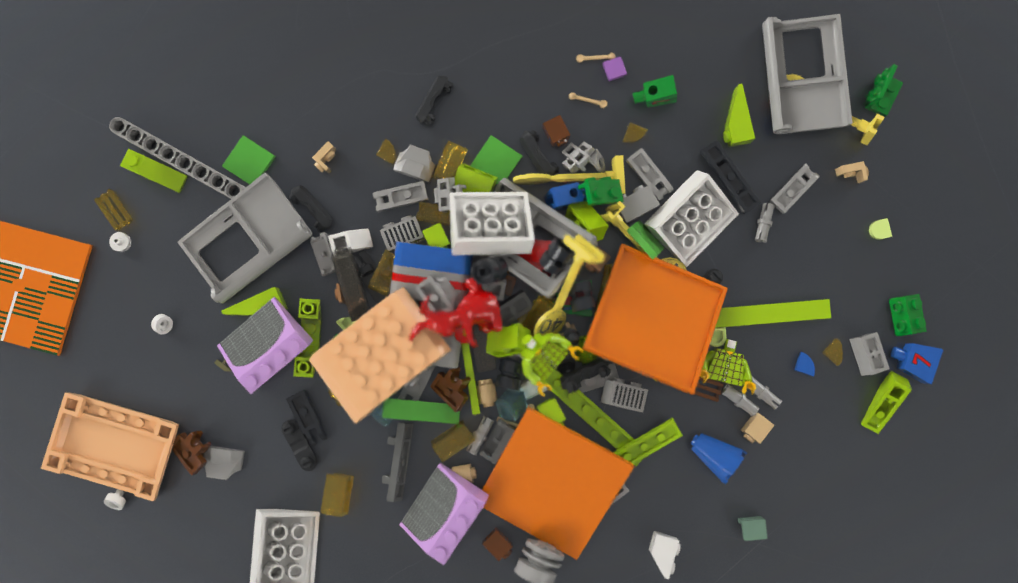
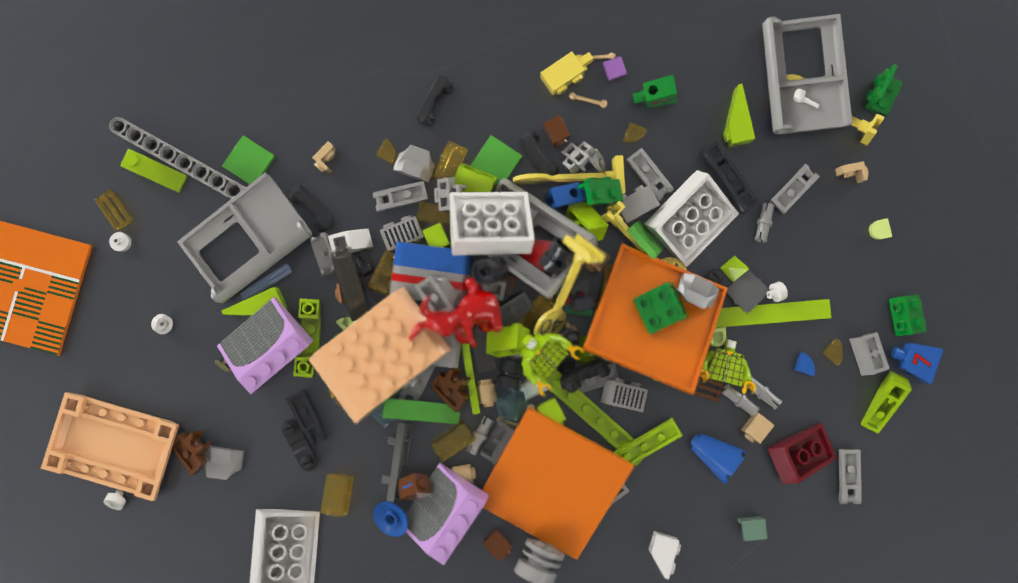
none -> sand blue axle [240,264,293,300]
none -> blue dish [373,501,408,537]
none -> reddish brown brick [398,473,431,501]
none -> light yellow hinge [541,52,593,96]
none -> green bracket [633,282,689,334]
none -> light grey slope [676,273,719,309]
none -> lime slope [720,256,749,282]
none -> dark grey piece [726,270,770,314]
none -> white tile [766,282,788,302]
none -> dark red slope [767,423,837,484]
none -> white hand [793,89,820,108]
none -> light grey plate [838,449,862,504]

